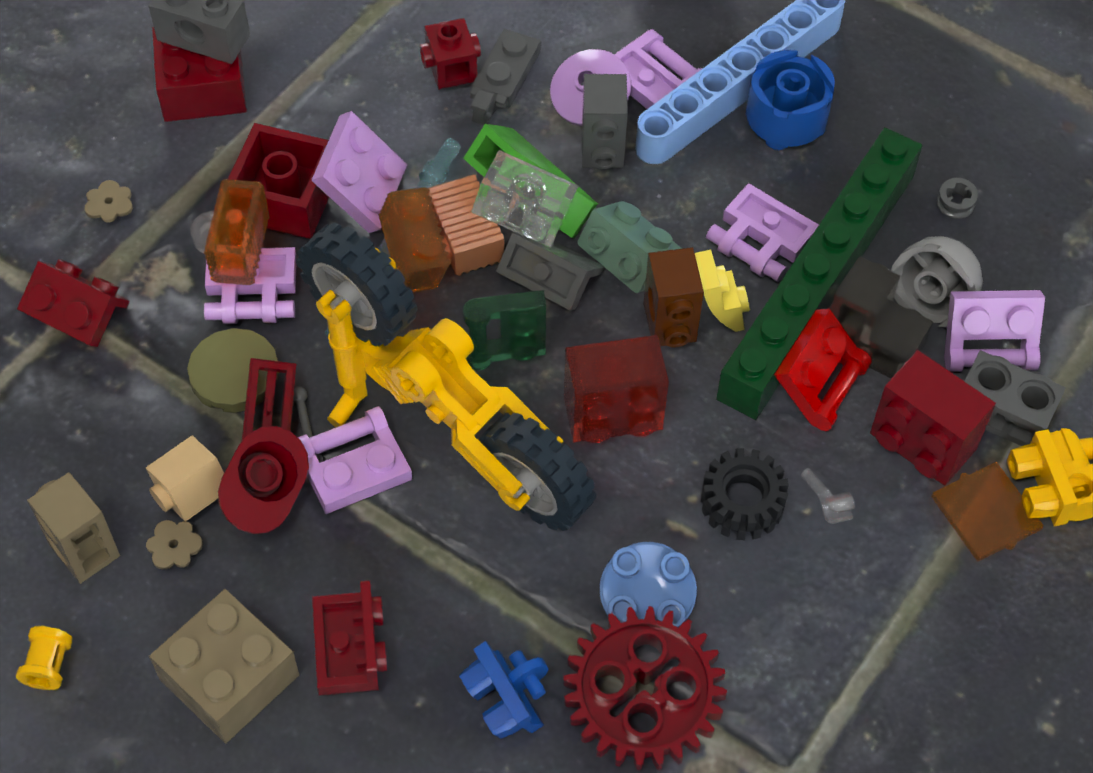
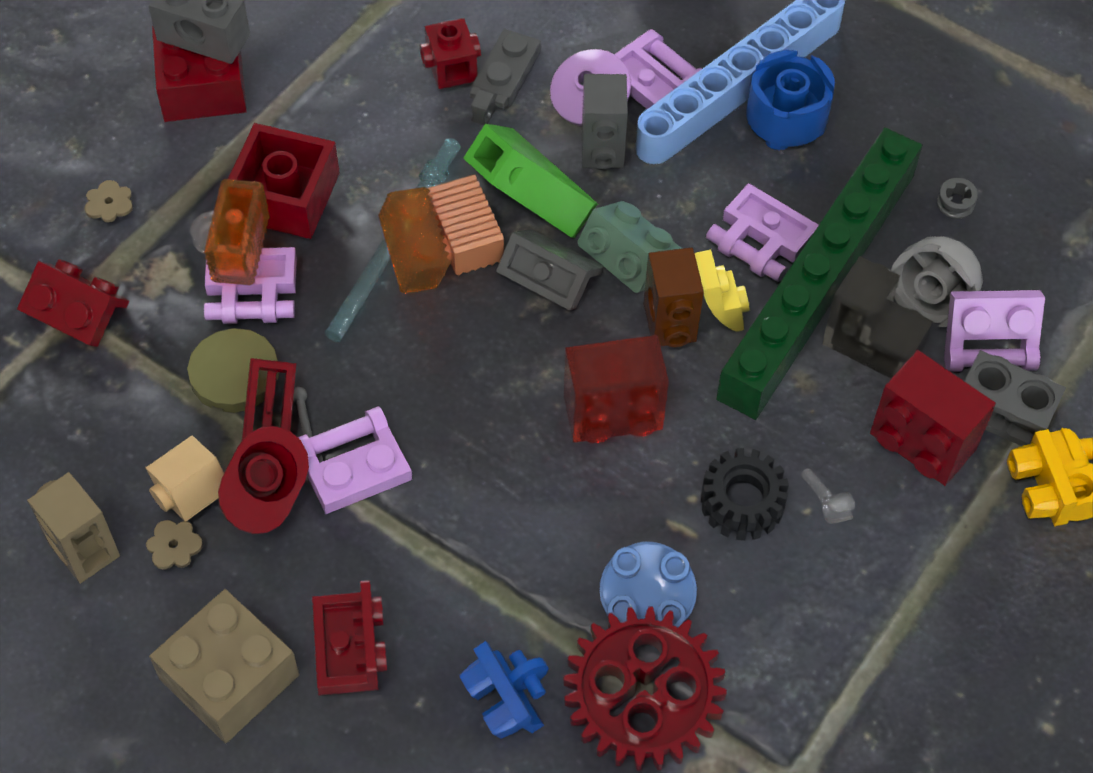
yellow bush [16,626,73,690] -> none
piece [296,223,596,531] -> none
lavender plate [311,111,407,233] -> none
clear green plate [463,290,546,371] -> none
clear brick [471,150,579,248] -> none
red plate [774,309,872,431] -> none
clear orange piece [931,462,1044,562] -> none

